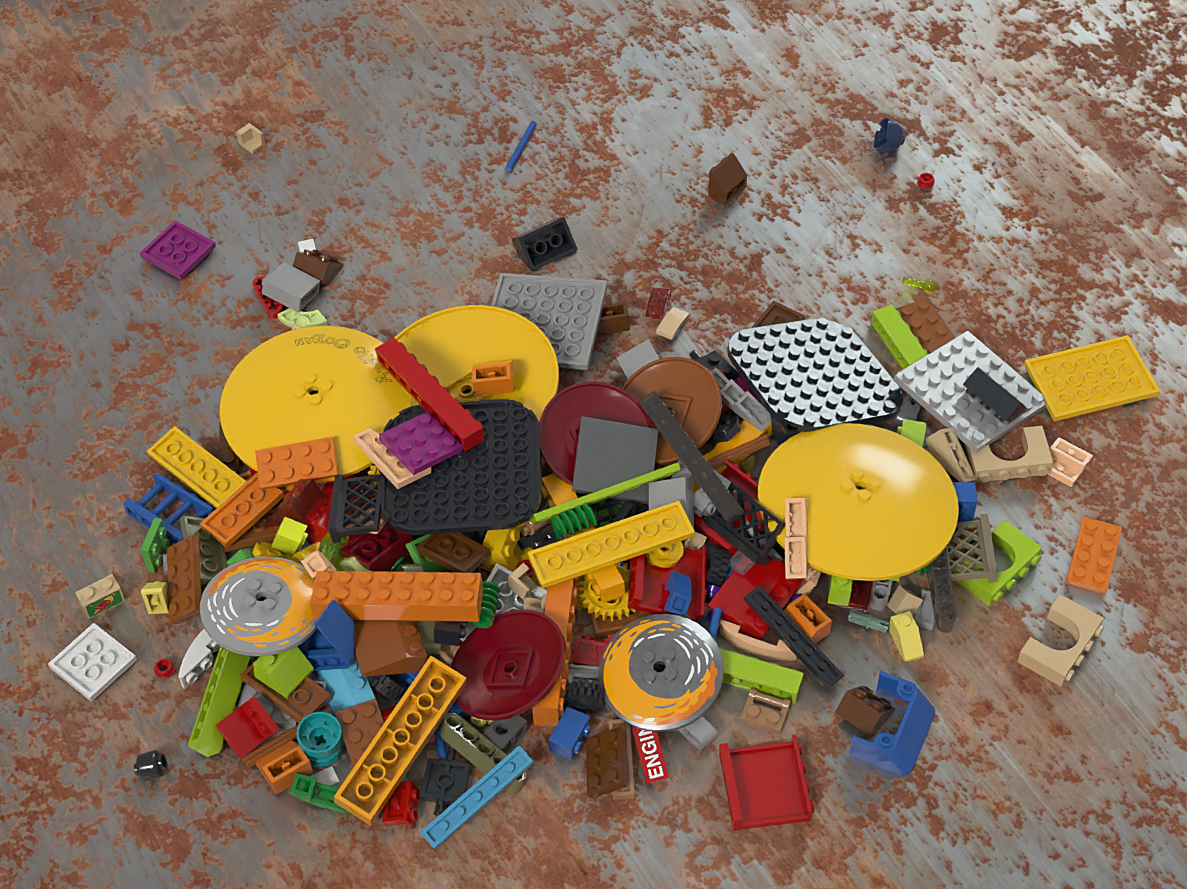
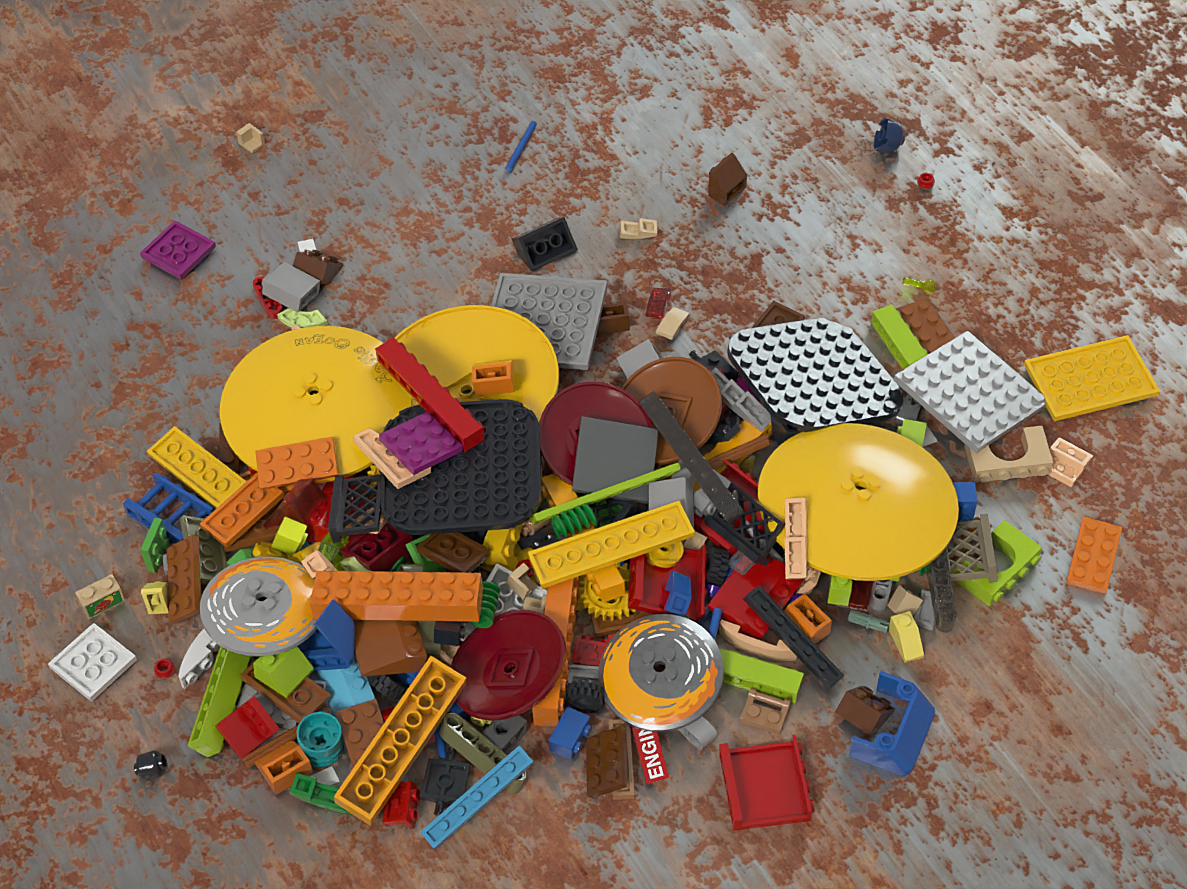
tan slope [924,427,976,482] -> none
black slope [963,367,1028,423] -> none
tan arch [1018,594,1104,687] -> none
none -> tan slope [619,218,657,239]

